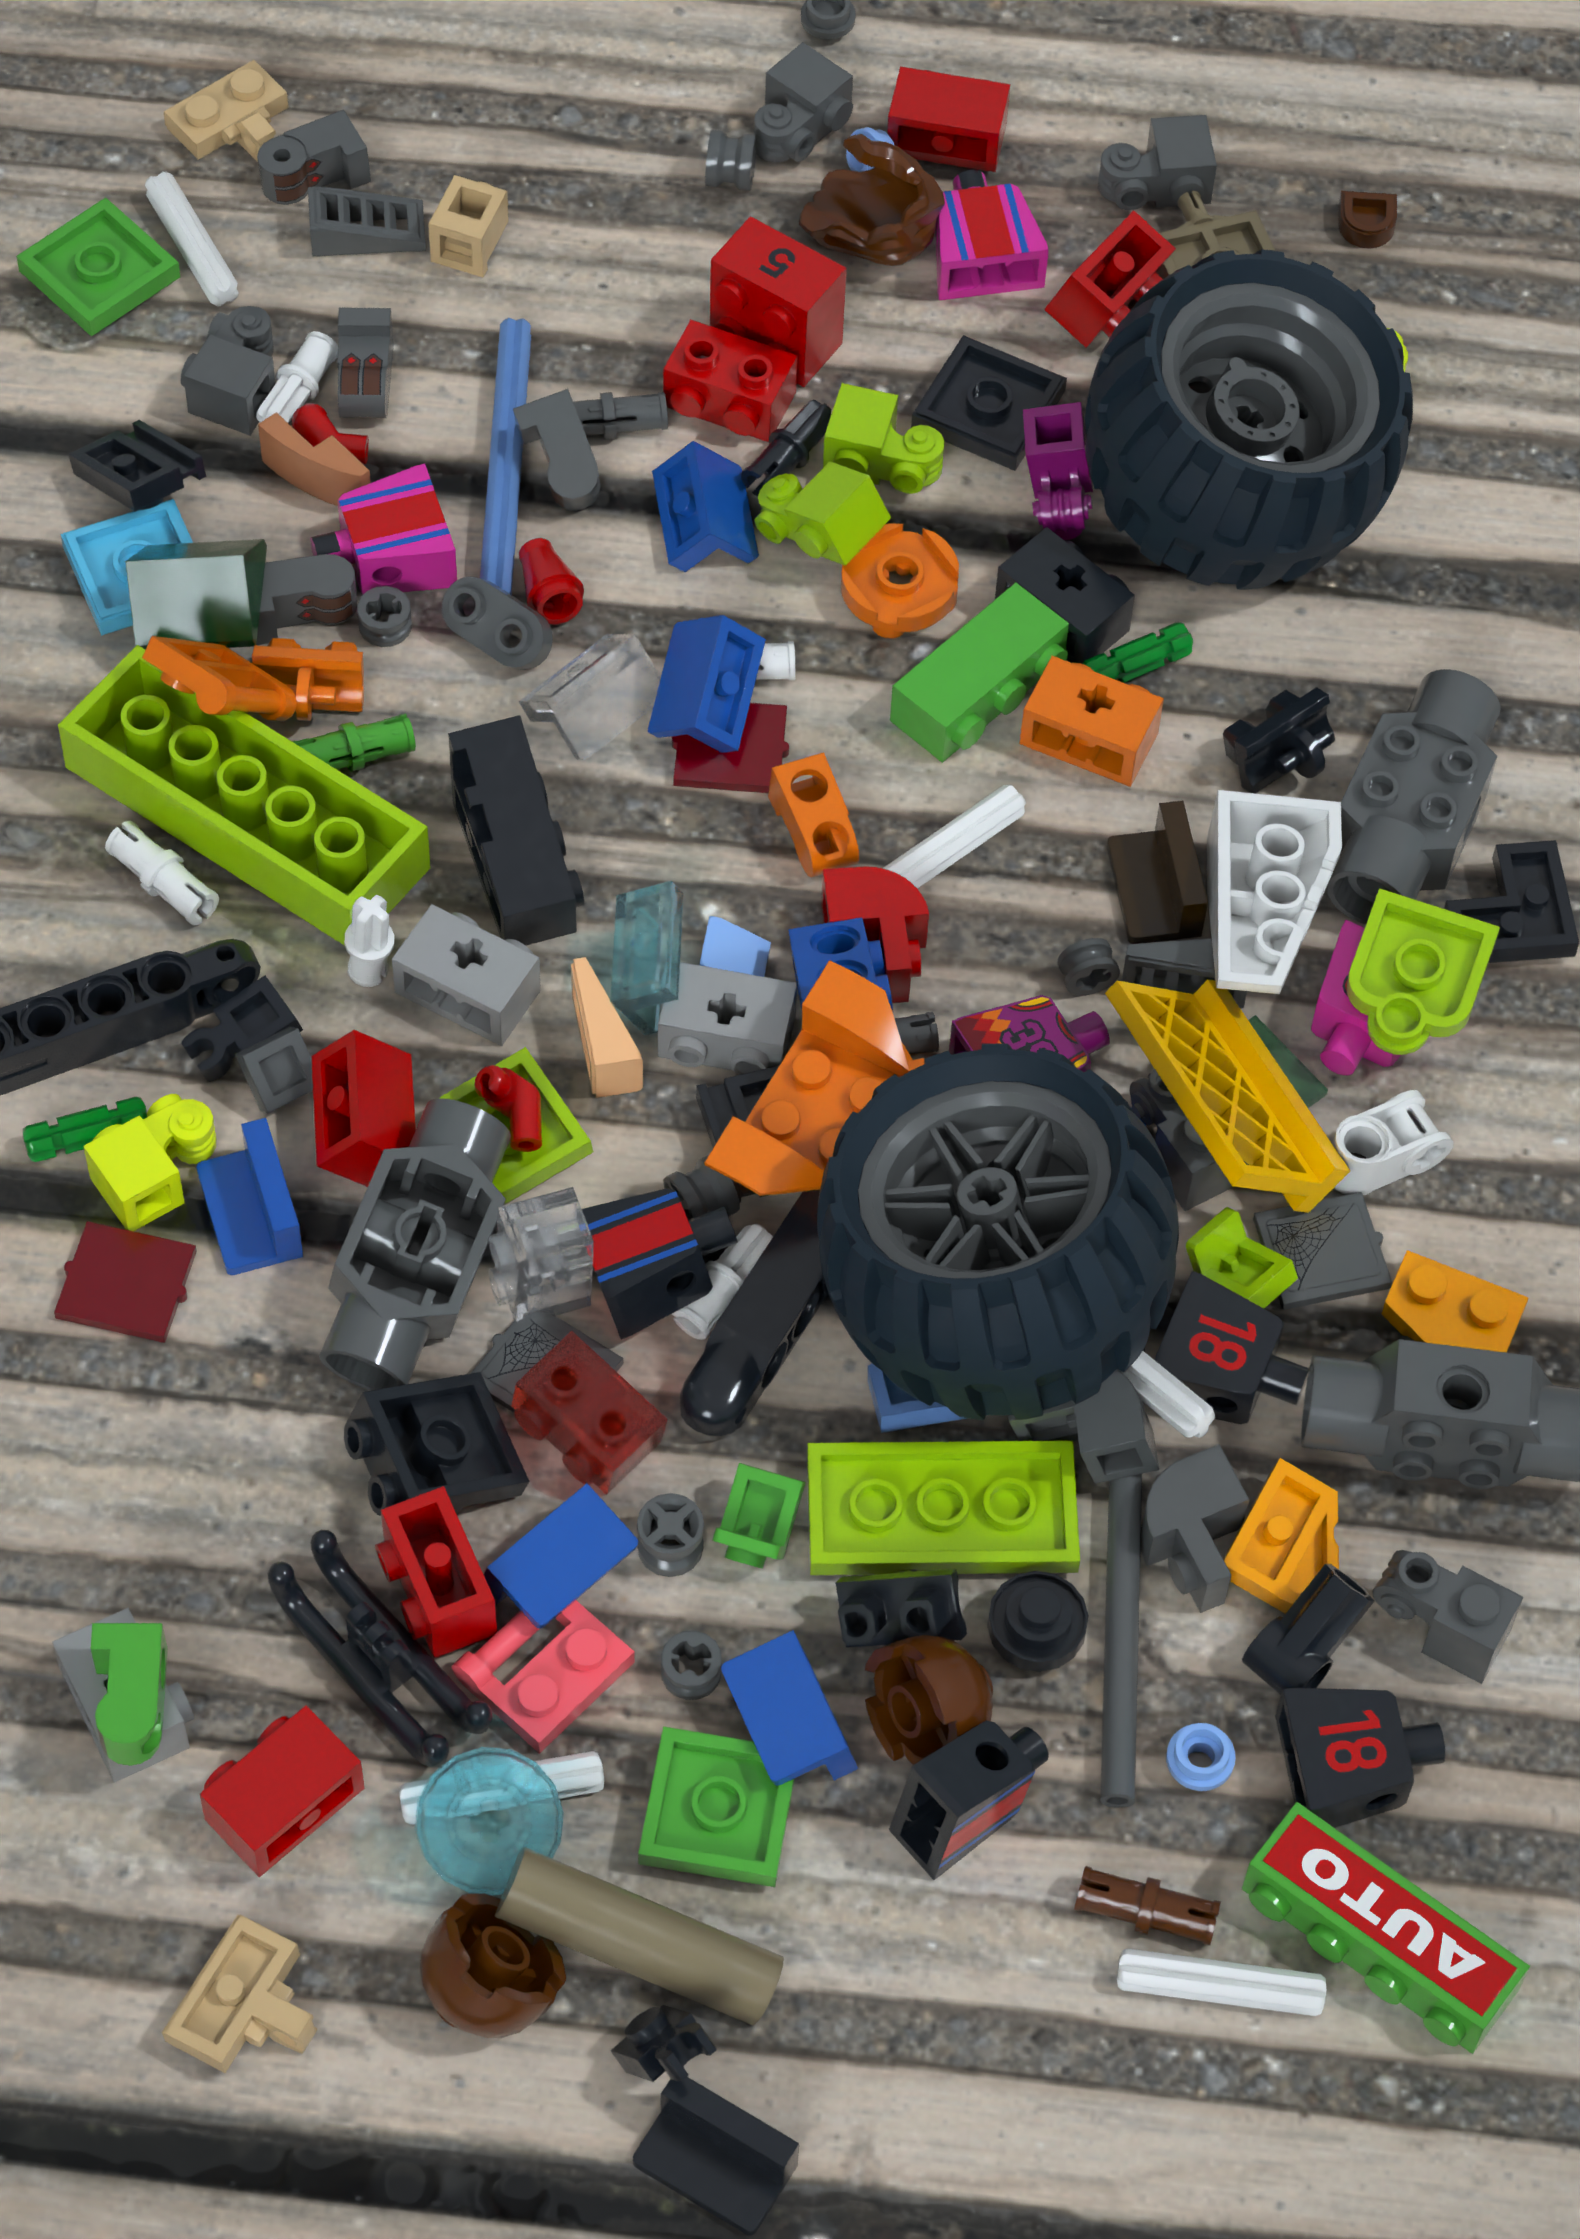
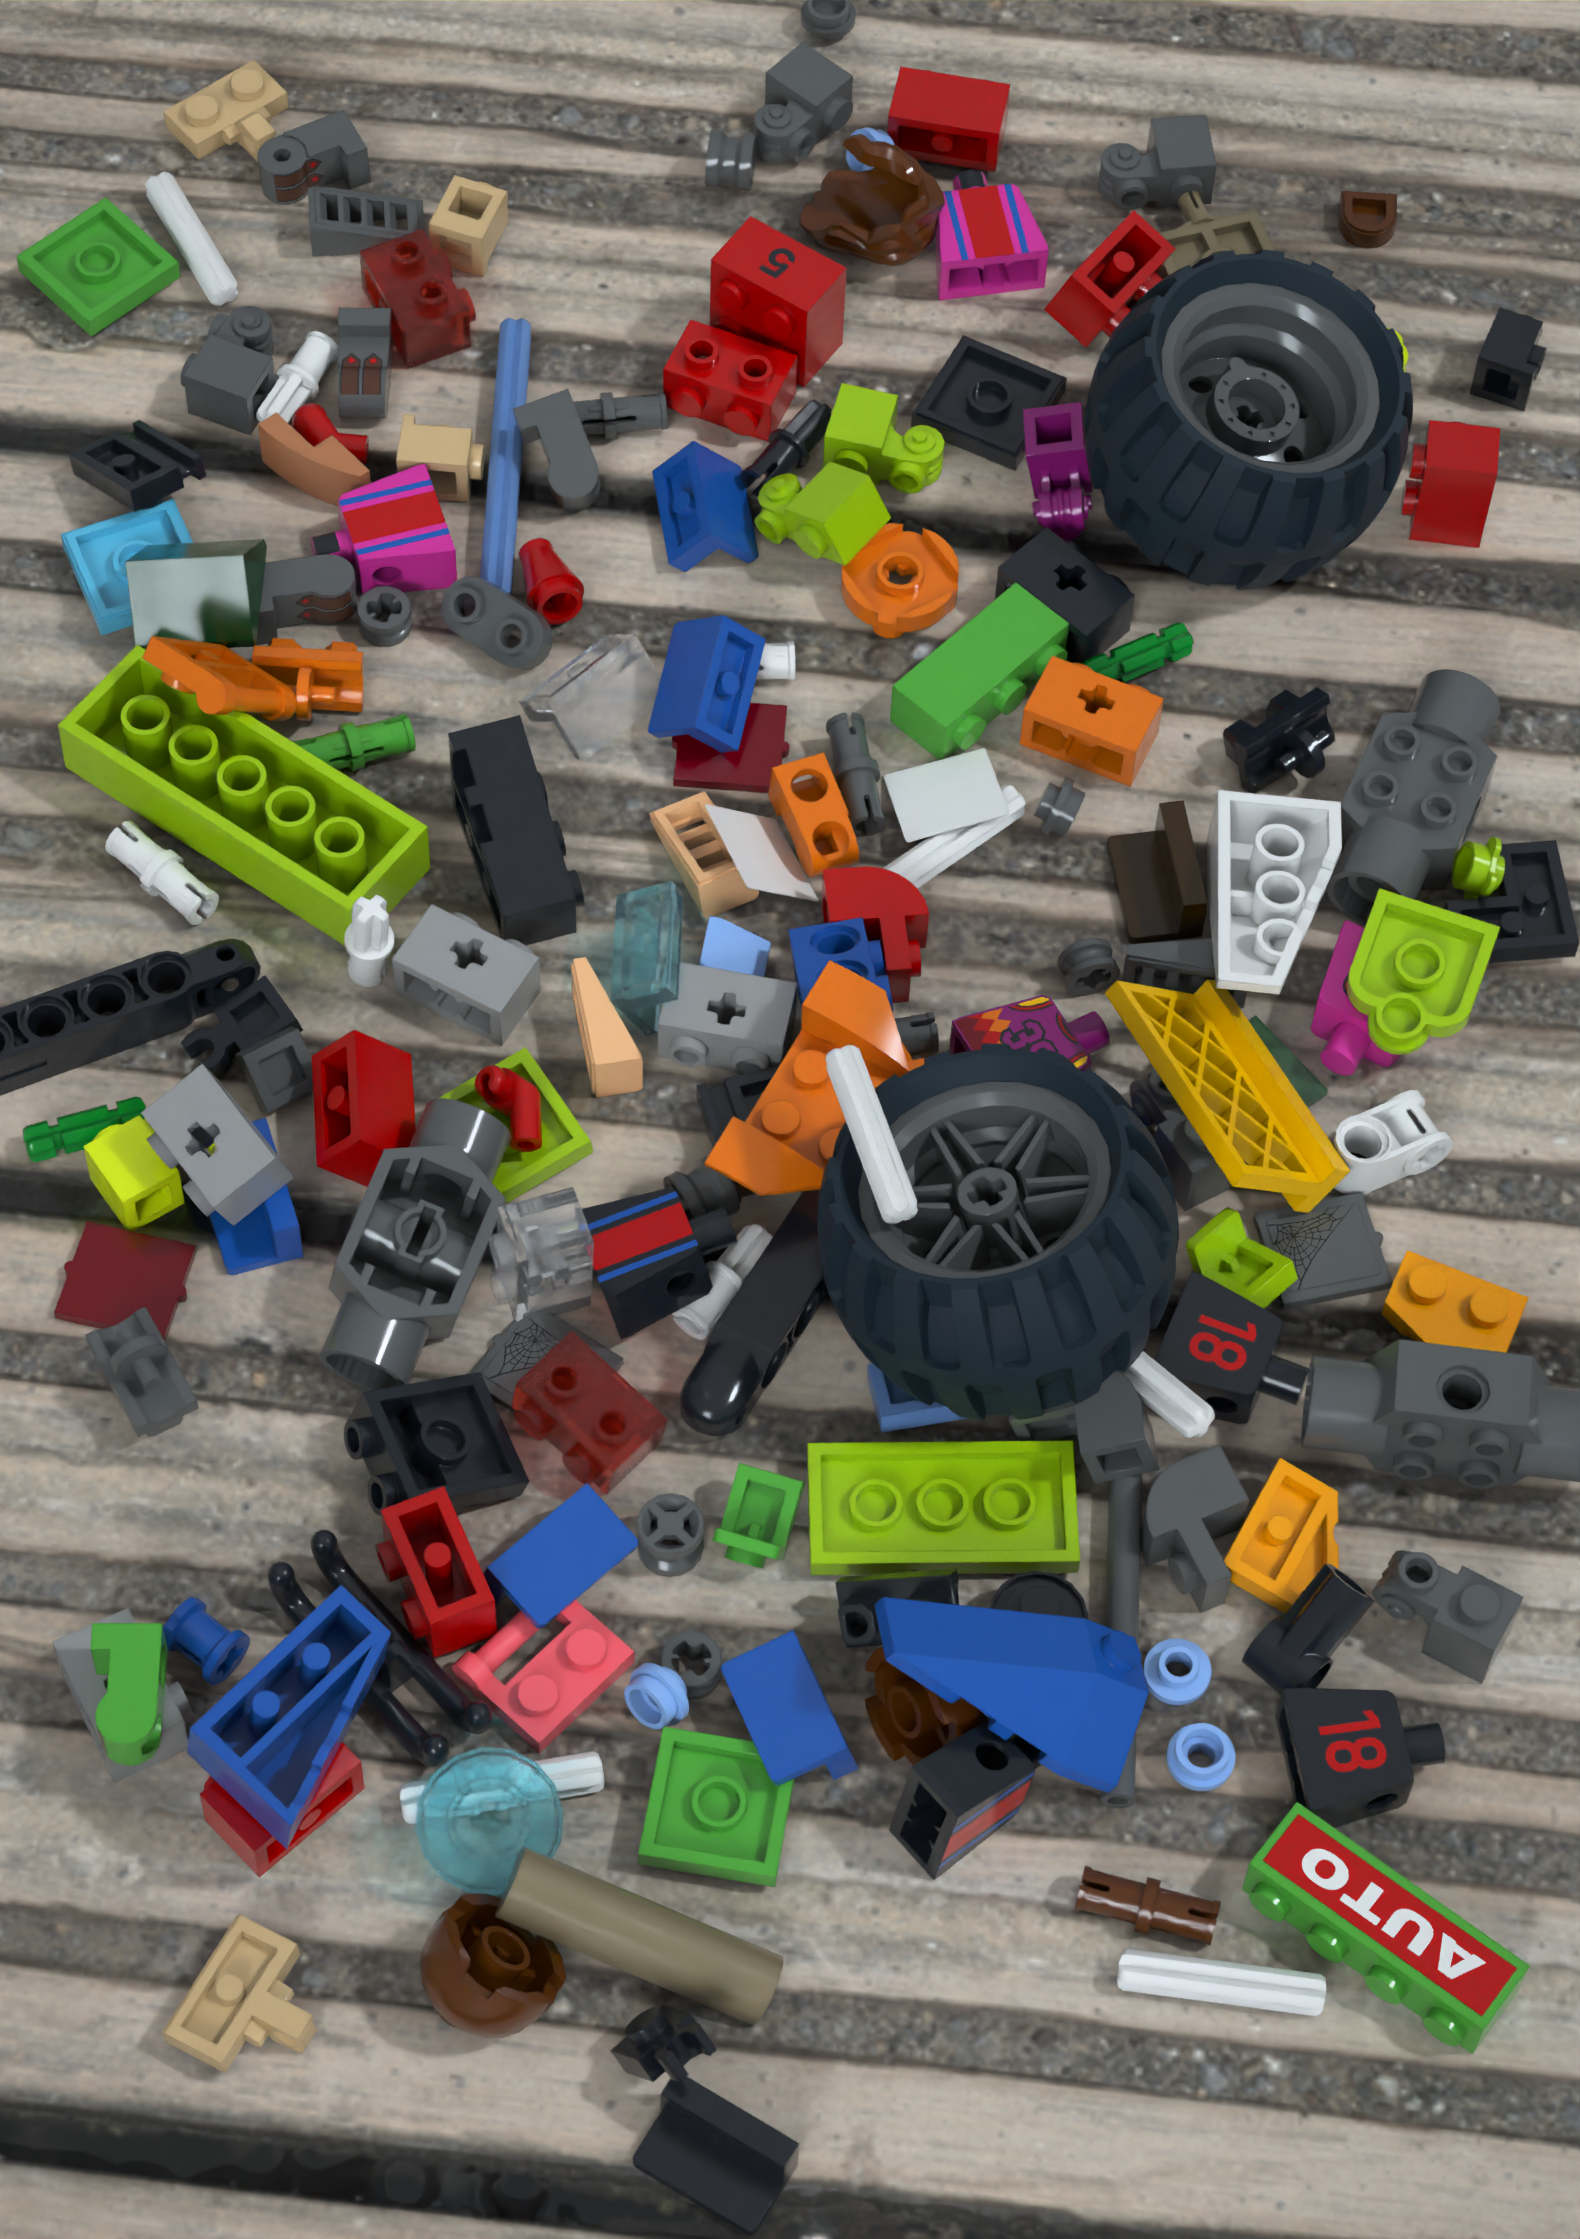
none -> dark grey hips [85,1307,199,1437]
none -> light grey brick [141,1064,294,1226]
none -> blue bush [163,1597,250,1686]
none -> blue wedge [187,1585,391,1849]
none -> clear red brick [359,229,476,369]
none -> tan brick [396,414,485,503]
none -> light blue plate [624,1663,689,1730]
none -> light nougat slope [649,791,759,918]
none -> white sticker [705,804,818,902]
none -> white axle [825,1045,918,1224]
none -> dark grey pin [826,712,886,837]
none -> blue wedge [875,1597,1149,1793]
none -> white sticker [884,748,1010,842]
none -> dark grey plate [1033,777,1085,837]
none -> light blue plate [1143,1638,1212,1706]
none -> red brick [1401,420,1500,548]
none -> lime plate [1452,836,1505,899]
none -> black brick [1470,307,1547,411]

